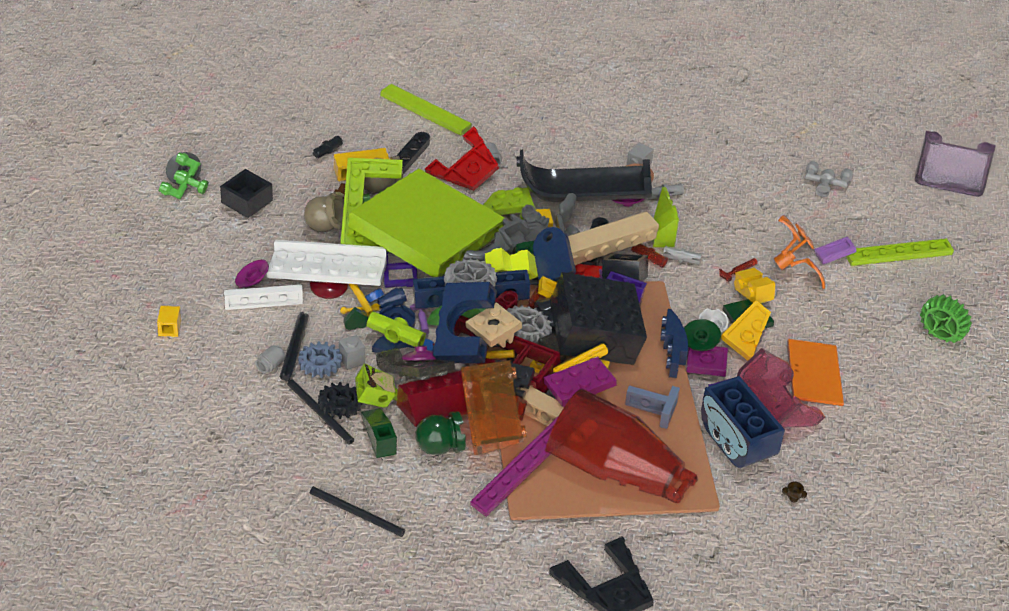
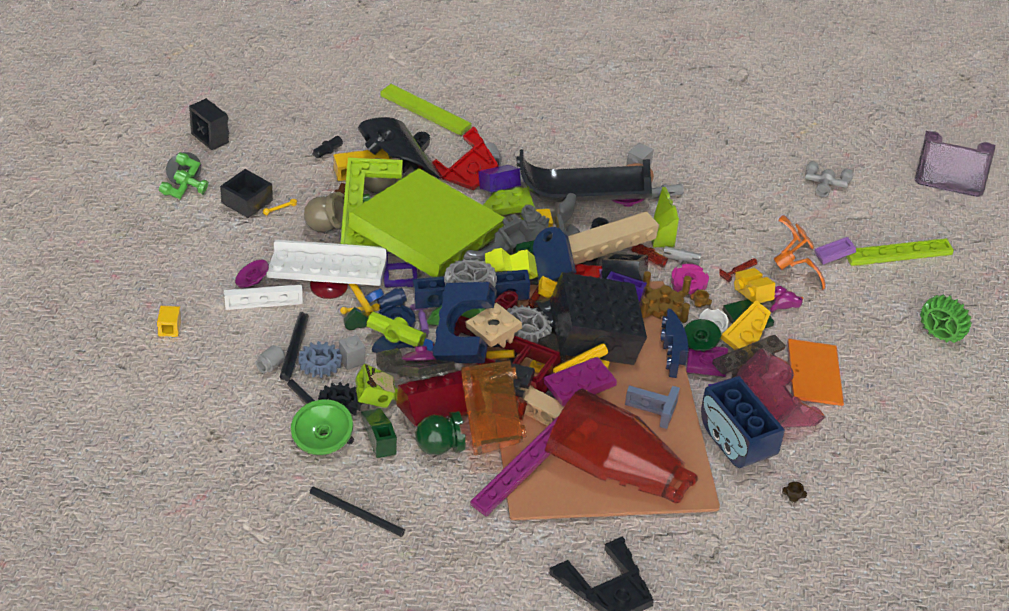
none -> black brick [189,98,229,150]
none -> yellow hinge [263,199,297,215]
none -> bright green dish [291,400,353,455]
none -> black panel [358,117,442,179]
none -> dark purple brick [478,165,521,192]
none -> pearl gold plate [641,271,692,323]
none -> dark pink plate [671,264,709,294]
none -> pearl gold plate [690,290,712,307]
none -> clear smoke bracket [712,335,785,379]
none -> magenta animal [770,286,804,313]

